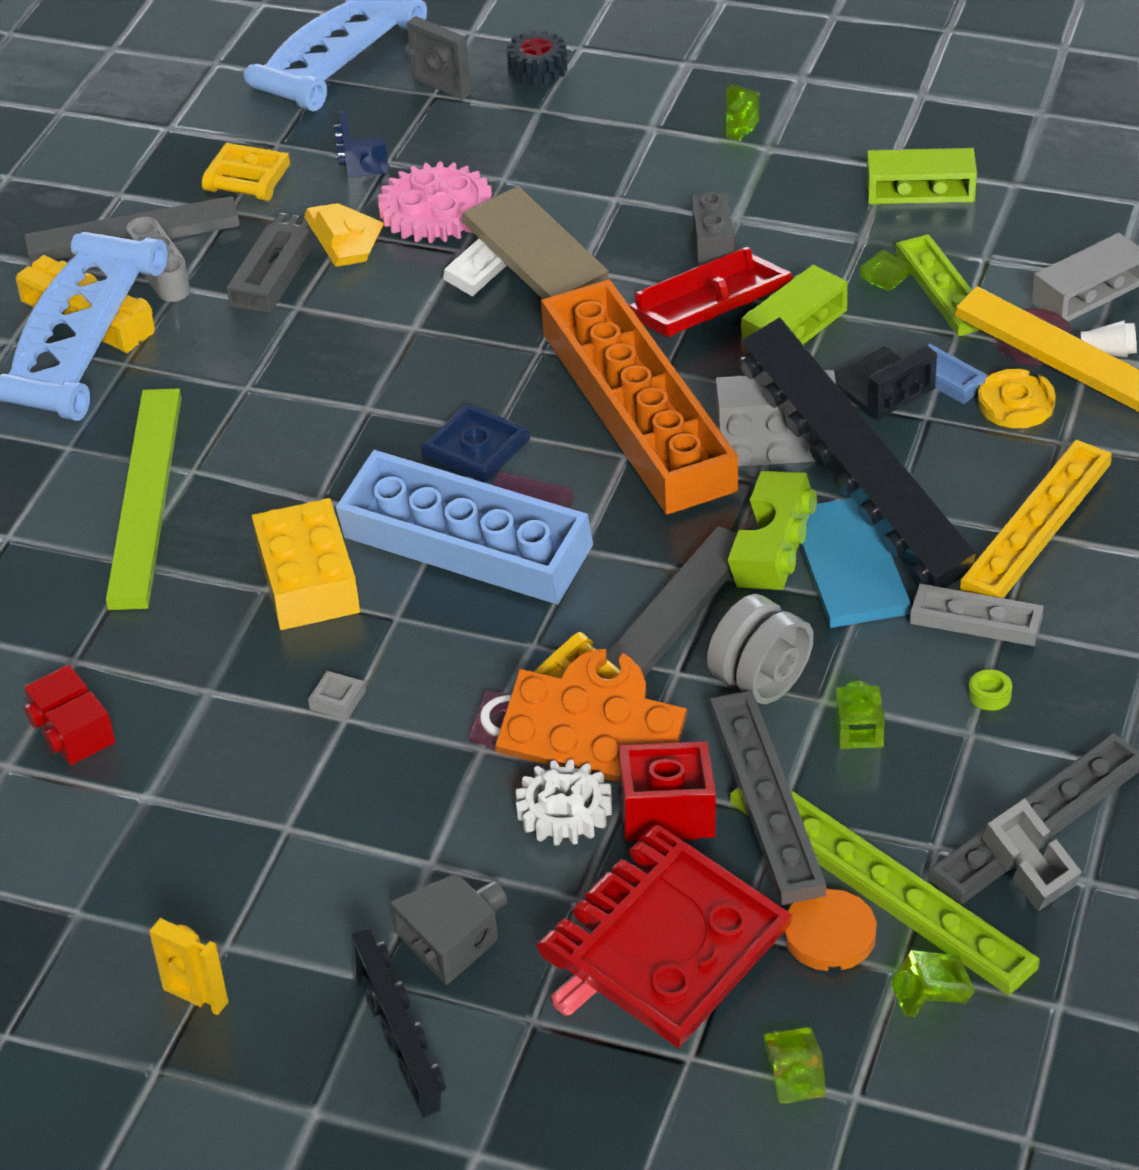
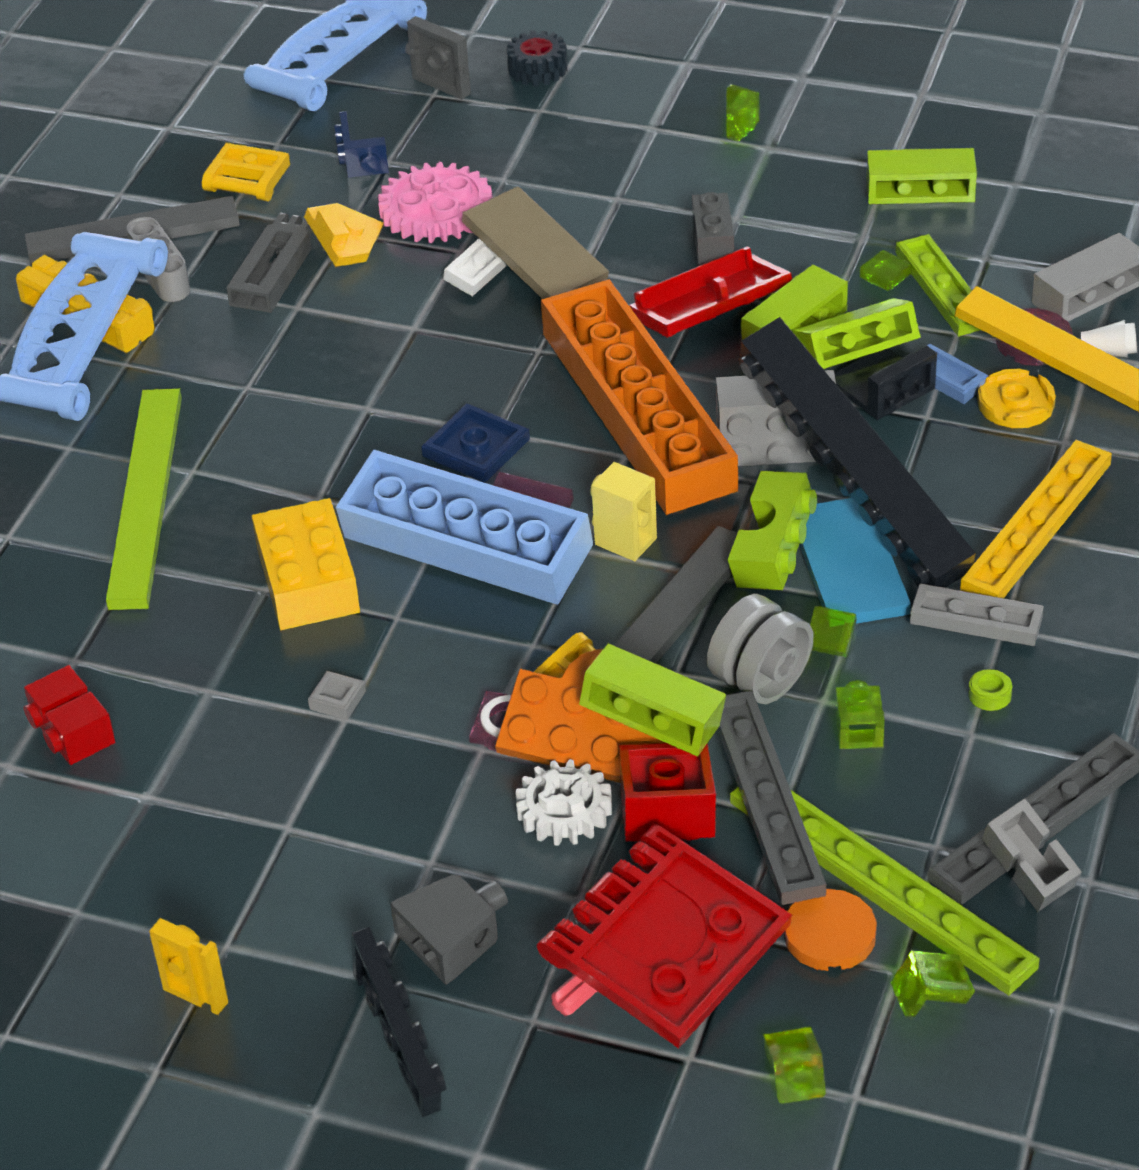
none -> lime brick [579,643,727,757]
none -> light yellow brick [590,462,657,562]
none -> lime brick [793,298,921,369]
none -> clear neon green tile [810,606,857,657]

